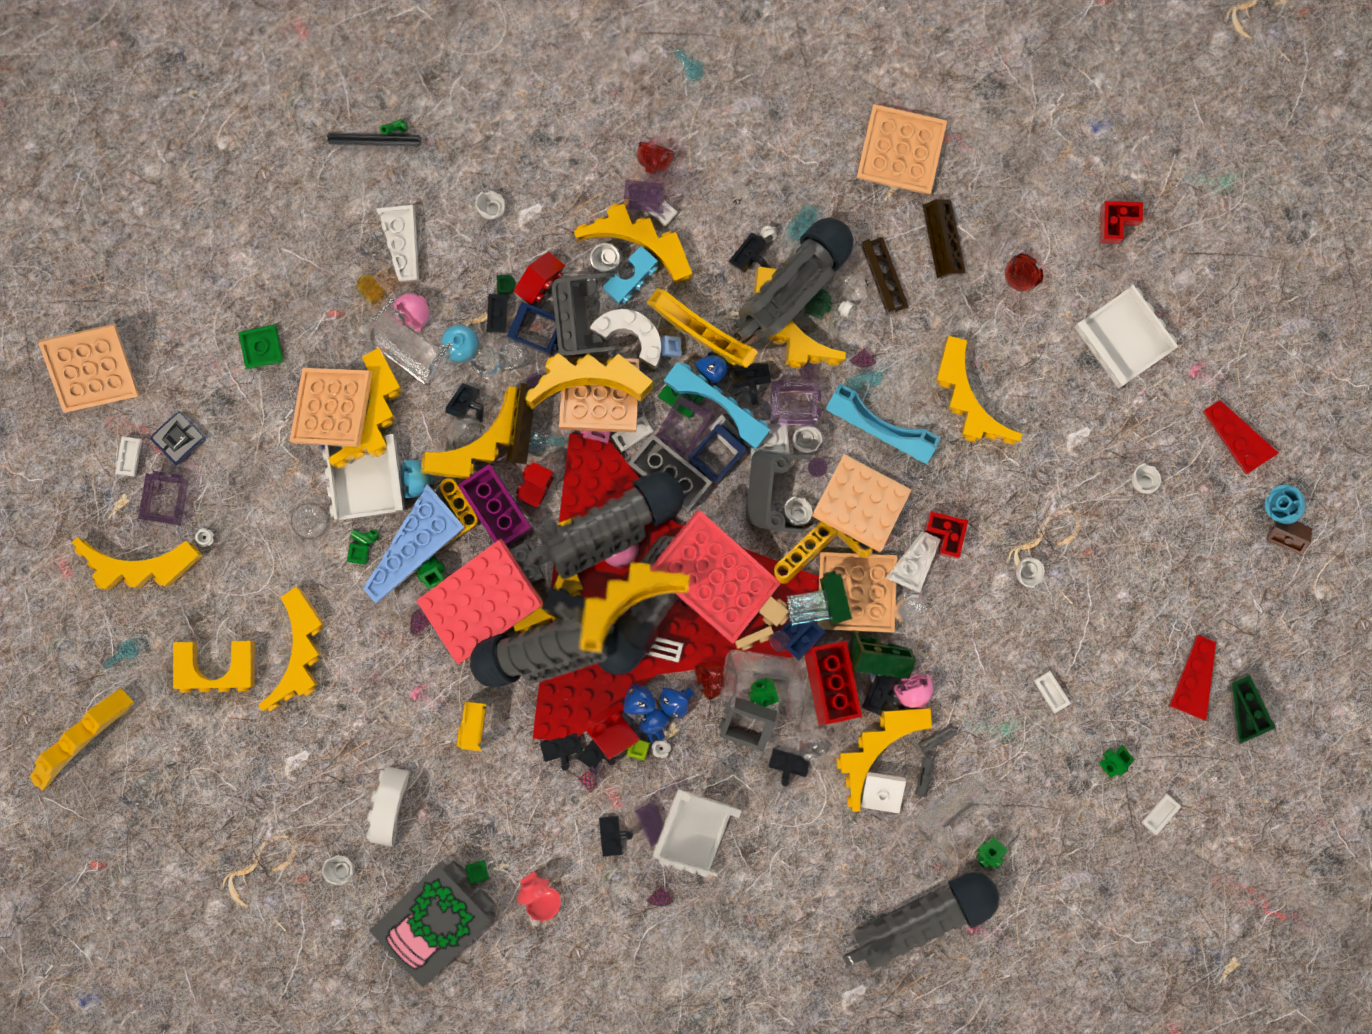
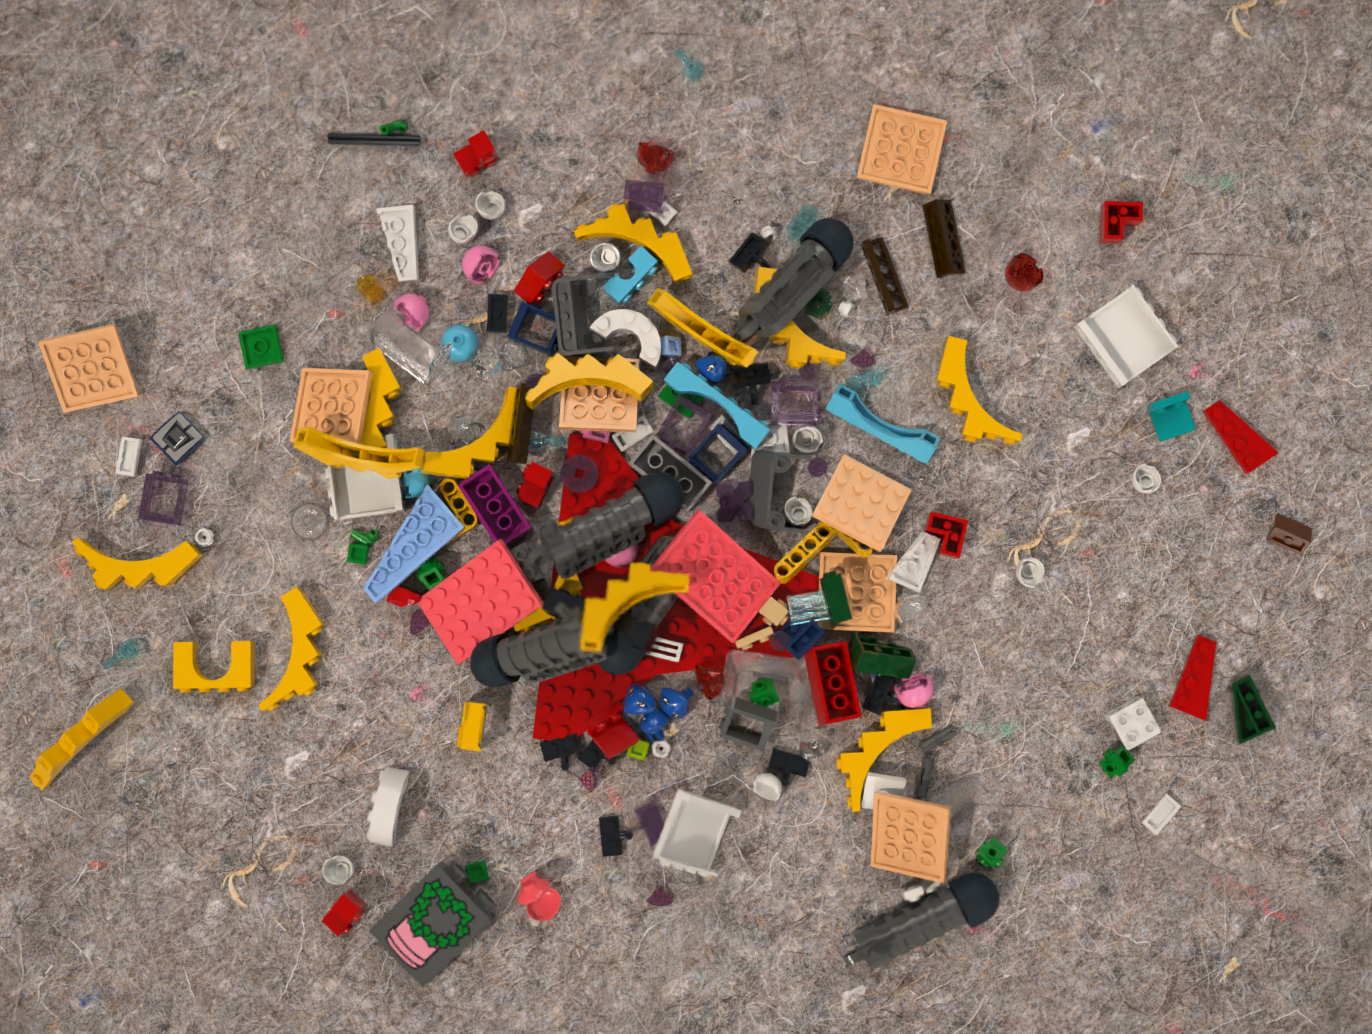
black plate [445,383,484,423] -> none
dark green tile [496,275,516,295] -> none
white tile [1034,671,1071,714] -> none
medium azure cylinder [1265,484,1306,524] -> none
none -> yellow arch [293,426,425,479]
none -> red brick [321,889,367,937]
none -> red rock [386,584,421,608]
none -> white hair [448,215,478,244]
none -> red brick [453,130,499,177]
none -> bright pink cylinder [462,245,500,284]
none -> plate [560,455,599,493]
none -> clear purple tile [661,356,680,373]
none -> clear purple plant [716,482,755,523]
none -> white hair [753,773,782,801]
none -> light nougat plate [871,791,951,883]
none -> white plate [899,879,940,902]
none -> white bracket [1103,696,1161,750]
none -> teal bracket [1146,391,1196,442]

